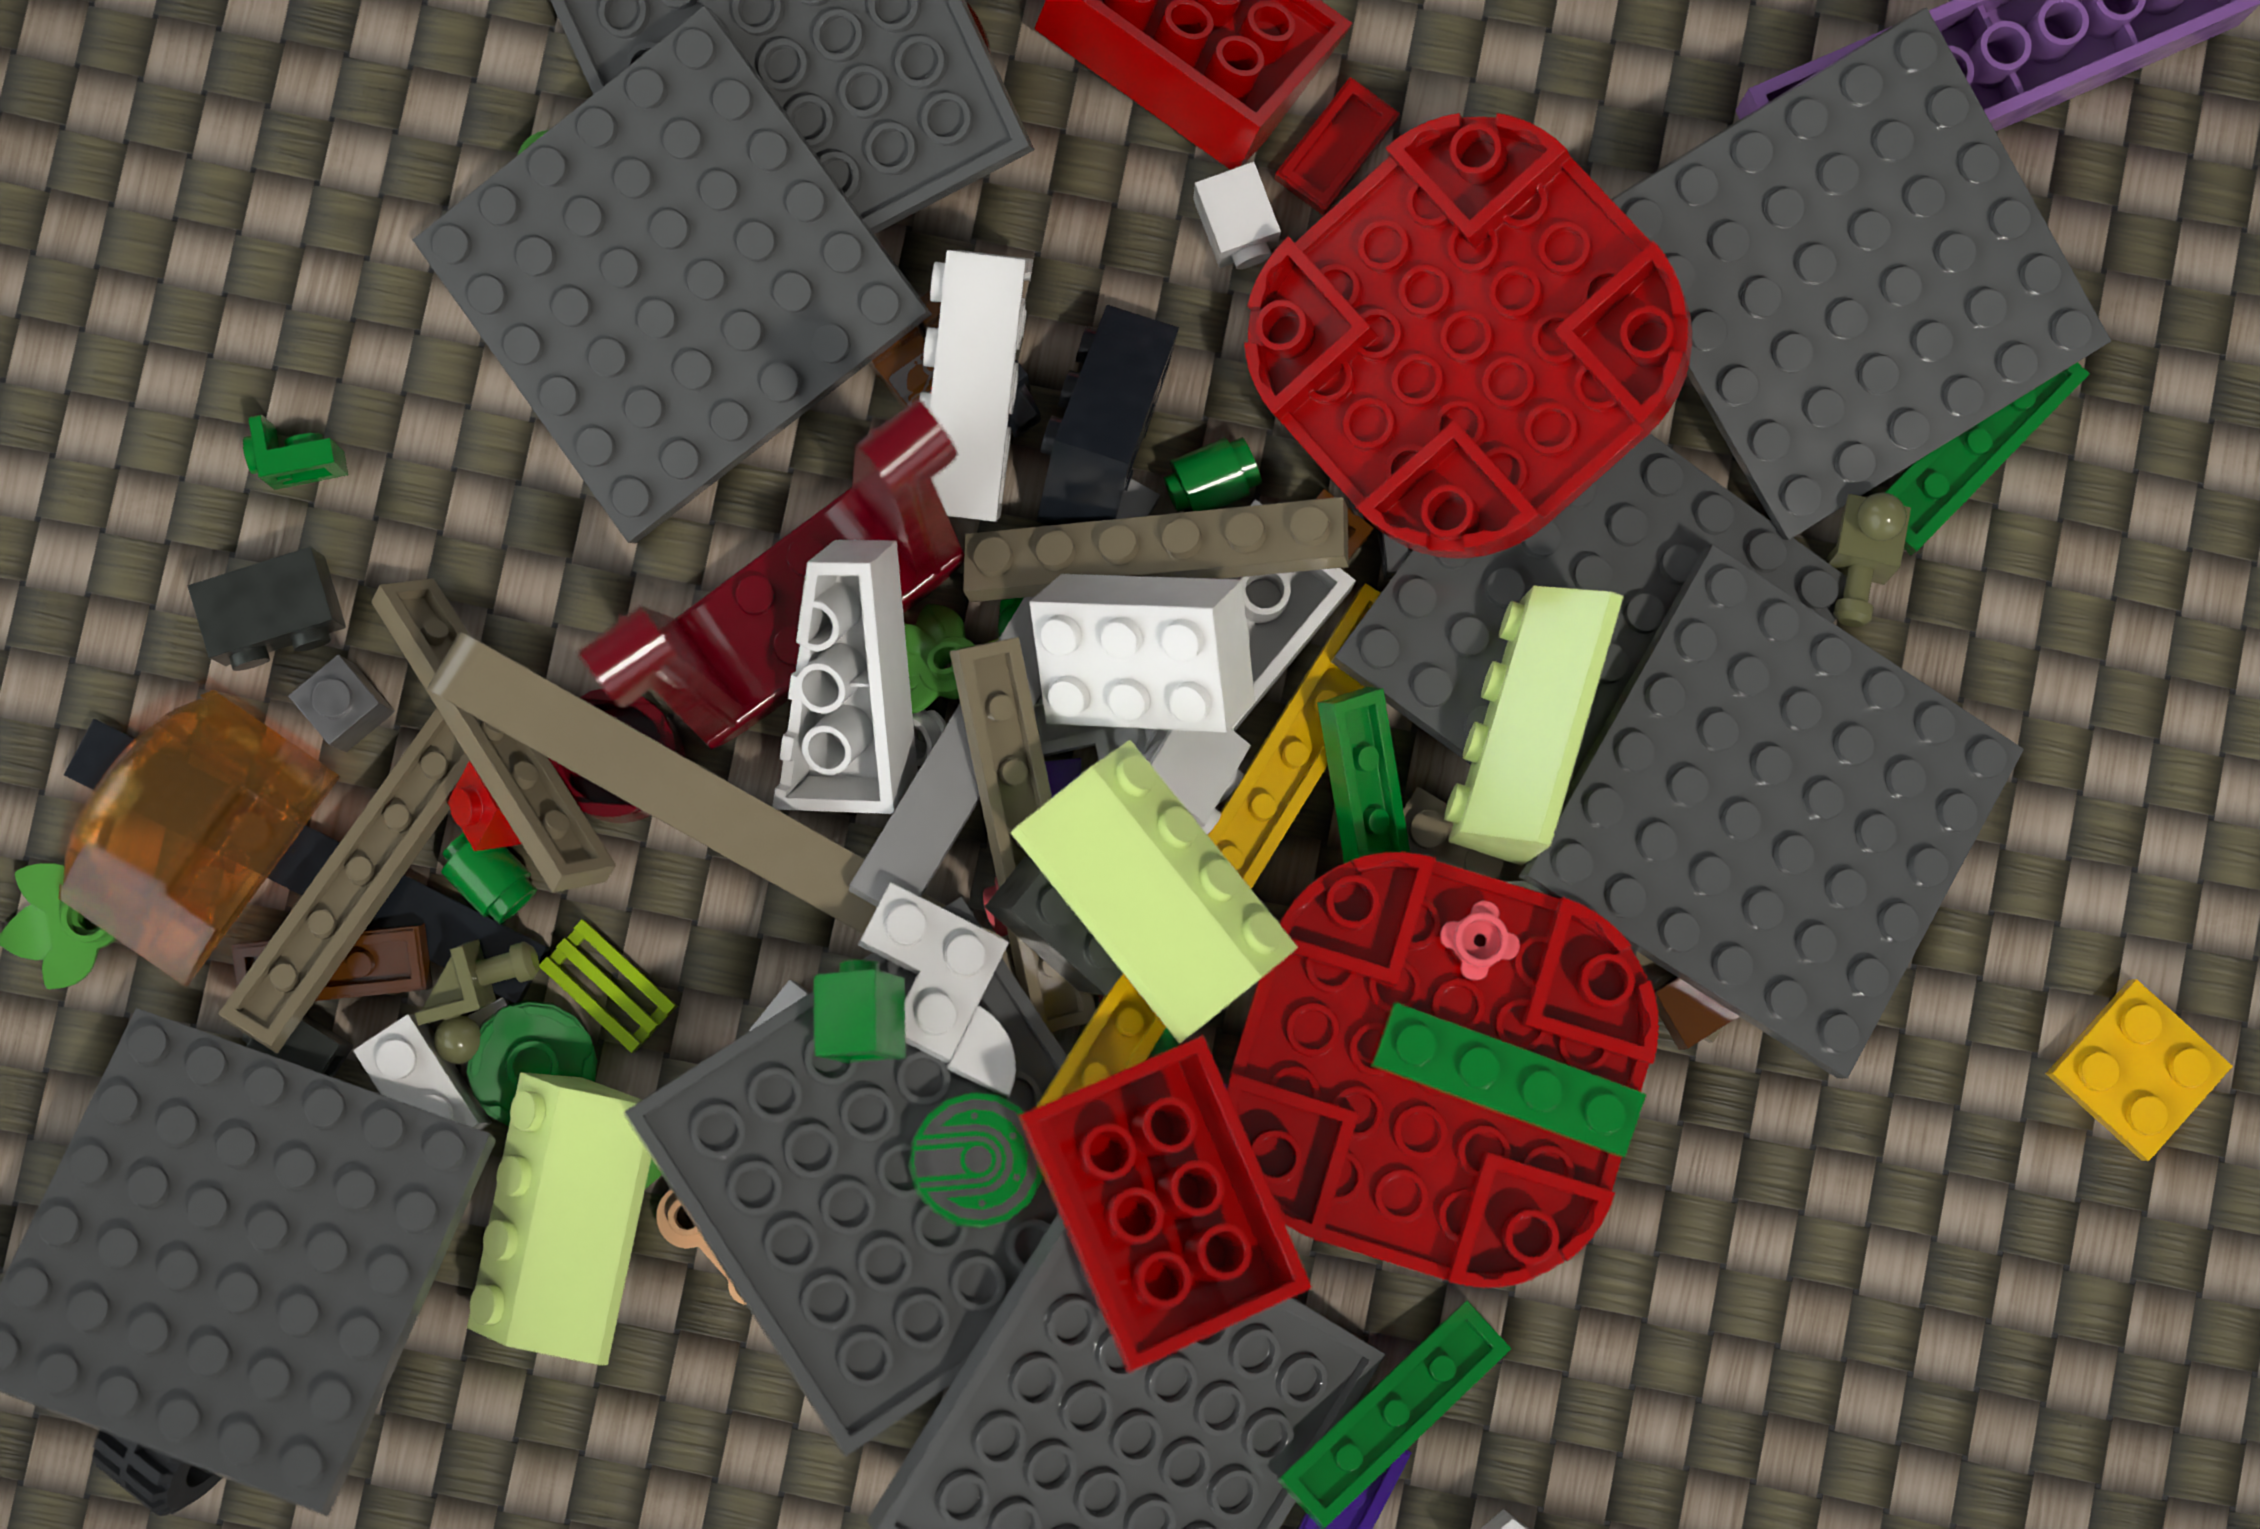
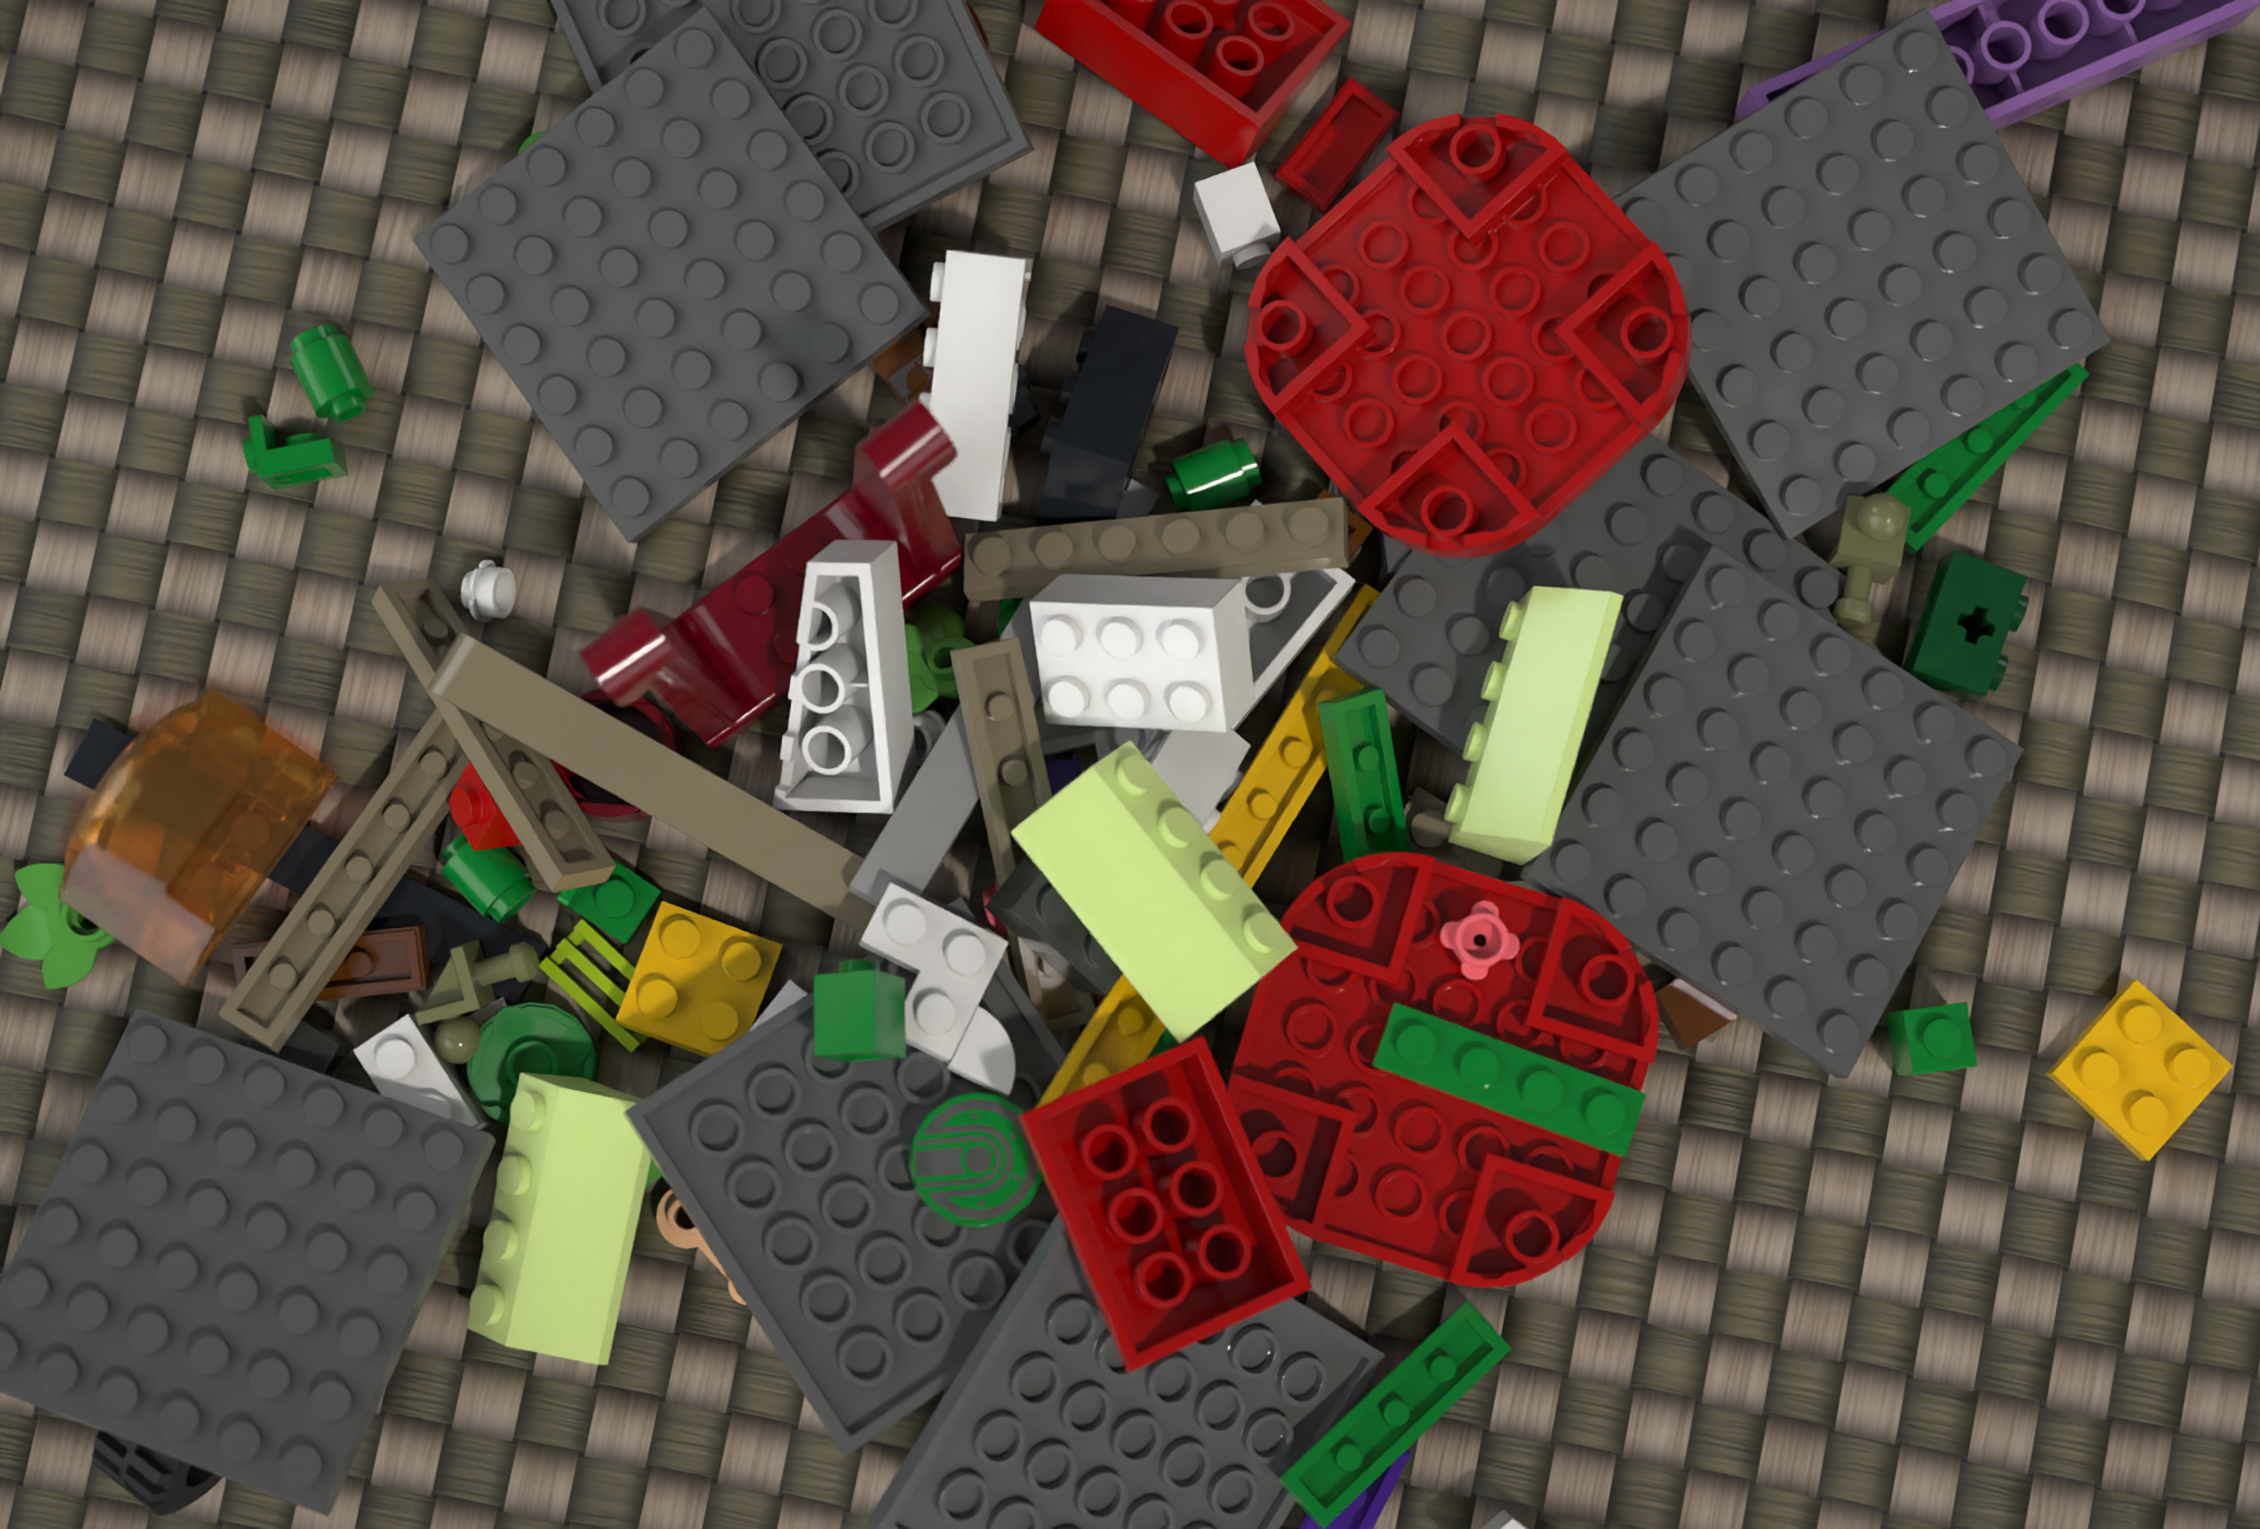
pearl dark grey brick [187,547,347,671] -> none
flat silver brick [289,654,395,753] -> none
none -> green brick [289,324,375,423]
none -> white plate [461,560,516,622]
none -> green bracket [556,857,664,945]
none -> yellow plate [615,901,783,1058]
none -> green brick [1885,1002,1977,1076]
none -> dark green brick [1902,550,2029,703]

